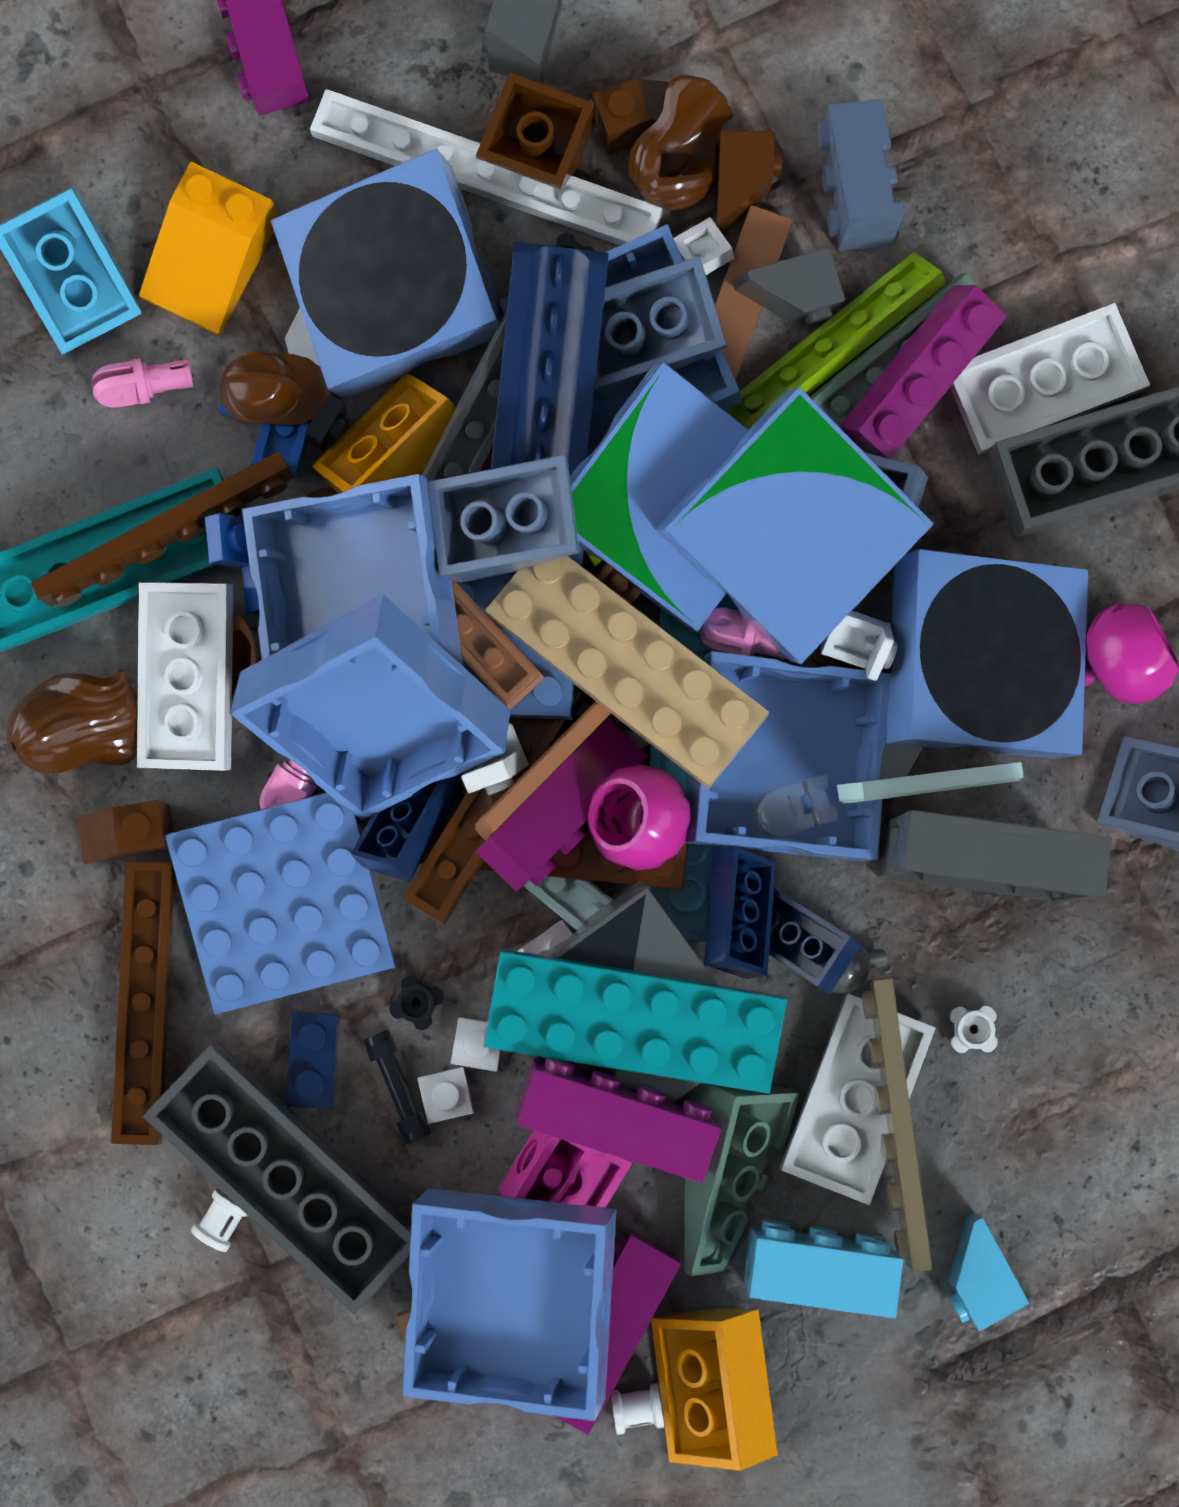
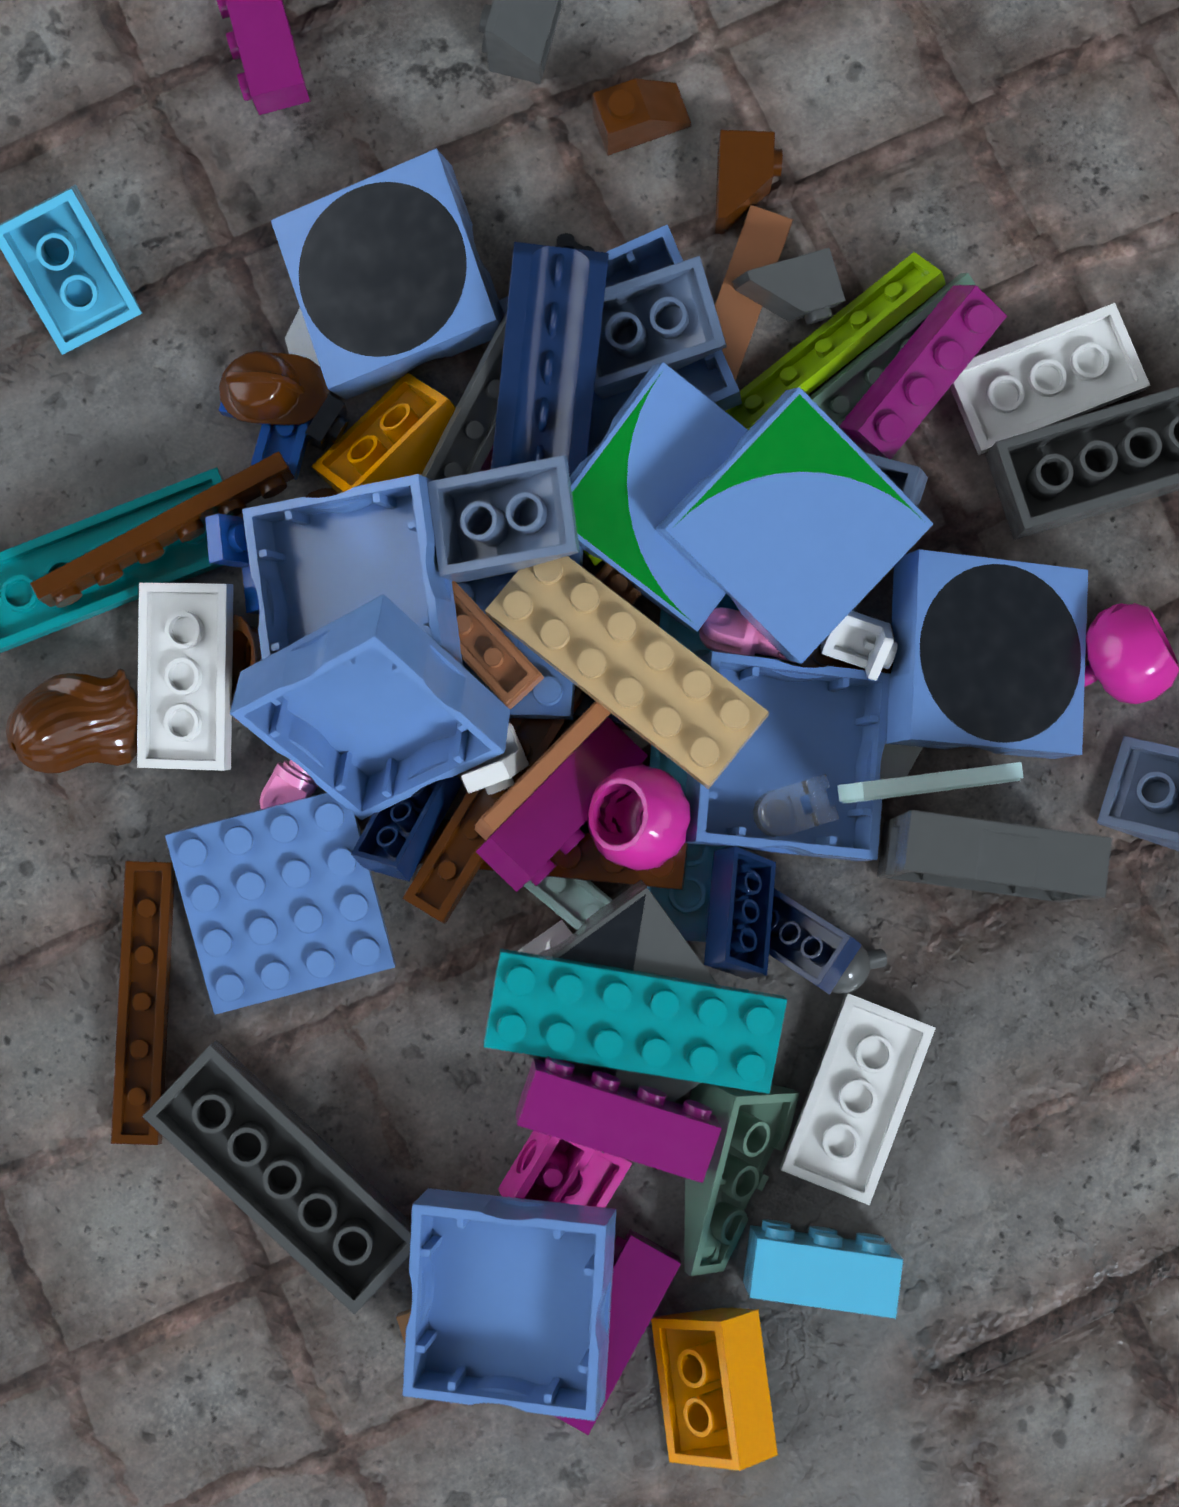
reddish brown slope [77,800,174,864] -> none
bright pink arm [91,358,194,408] -> none
light orange slope [139,161,279,336] -> none
white bush [190,1189,248,1252] -> none
dark blue plate [286,1012,340,1109] -> none
white plate [310,89,663,246] -> none
black bar [363,1029,432,1144] -> none
black plate [389,976,444,1030] -> none
white plate [418,1066,475,1124] -> none
white plate [450,1017,501,1072] -> none
reddish brown slope [476,72,596,190] -> none
white bush [611,1383,664,1435] -> none
reddish brown piece [627,75,733,210] -> none
white plate [674,217,735,275] -> none
sand blue wedge [817,99,905,251] -> none
dark tan plate [862,978,932,1272] -> none
medium azure slope [948,1212,1029,1332] -> none
white plate [950,1006,998,1053] -> none

